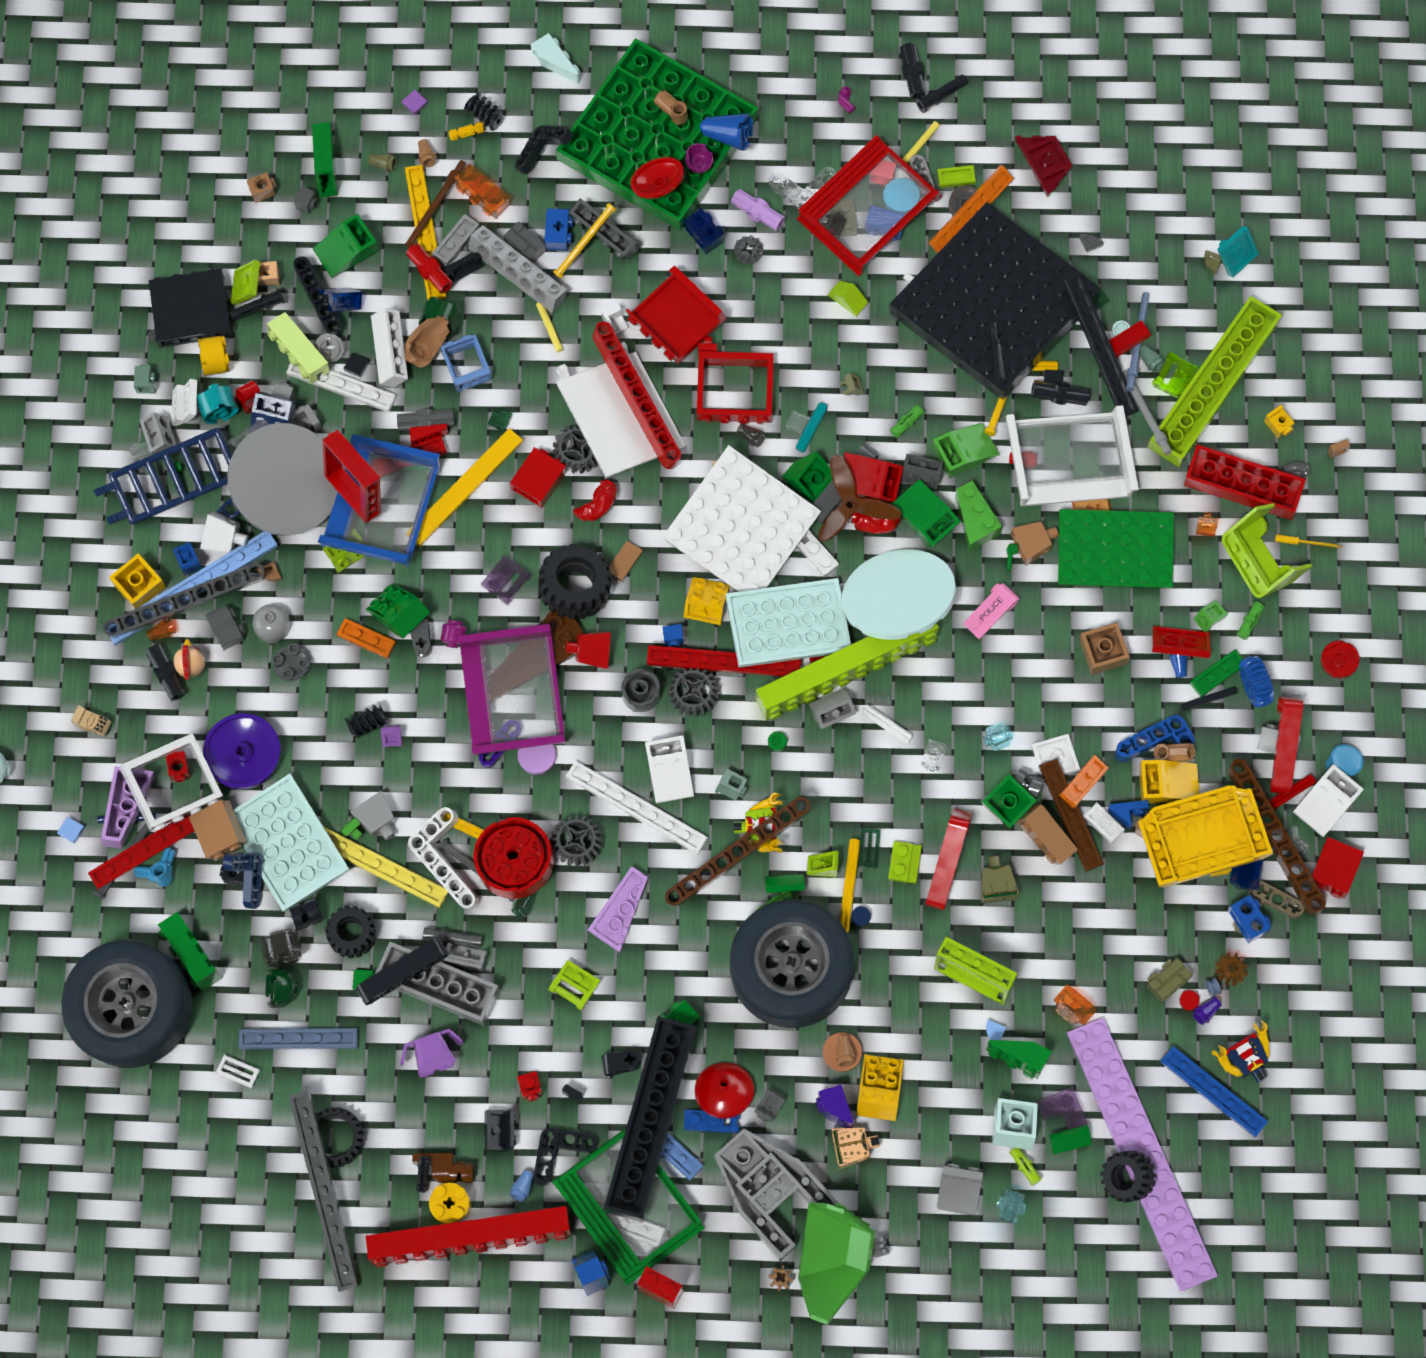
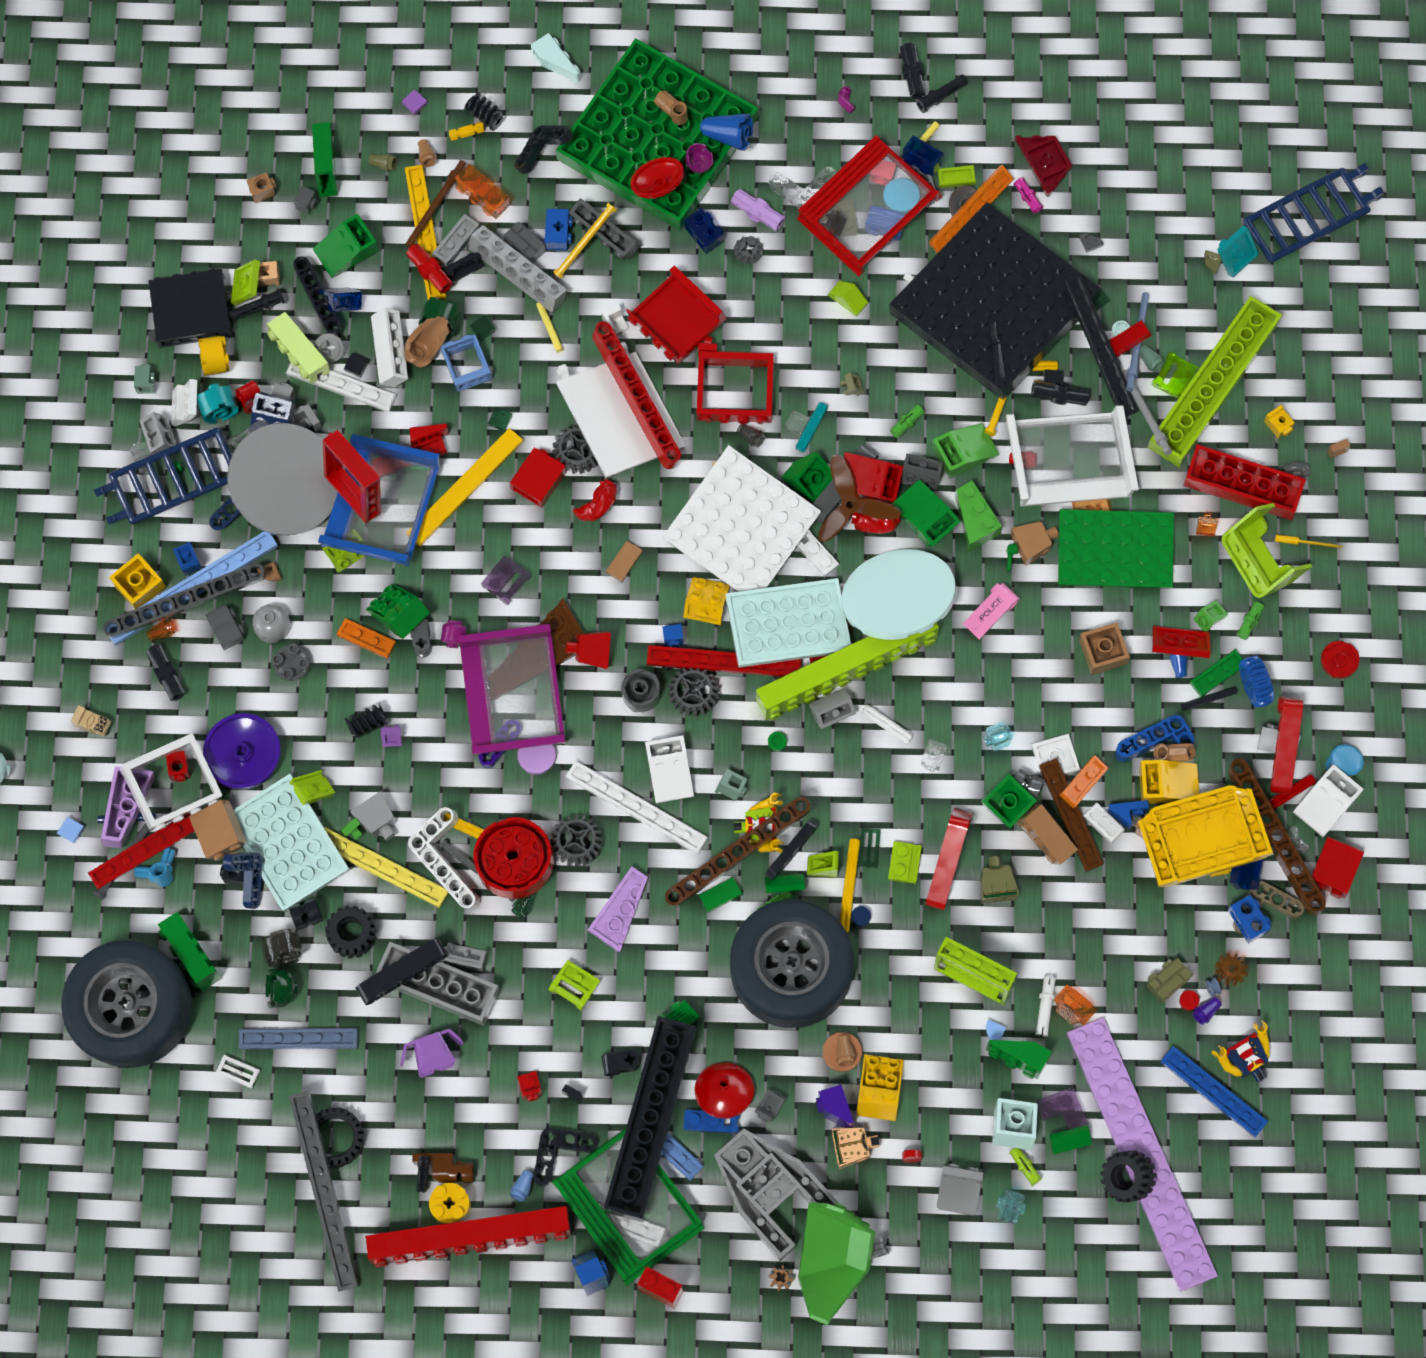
light nougat piece [174,639,205,680] -> none
white torso [201,511,248,552] -> none
green tile [352,970,374,990] -> none
dark grey piece [397,408,454,431] -> none
dark grey pin [422,927,483,948] -> none
black bracket [484,1109,516,1152] -> none
black tyre [538,544,612,620] -> none
none -> lime plate [289,770,335,805]
none -> clear green tile [470,315,496,341]
none -> green tile [699,877,742,913]
none -> black beam [765,819,819,881]
none -> clear blue brick [902,135,944,177]
none -> red tile [902,1149,922,1163]
none -> dark pink pin [1013,177,1043,214]
none -> white pin [1035,976,1056,1037]
none -> dark blue bar [1243,163,1384,263]

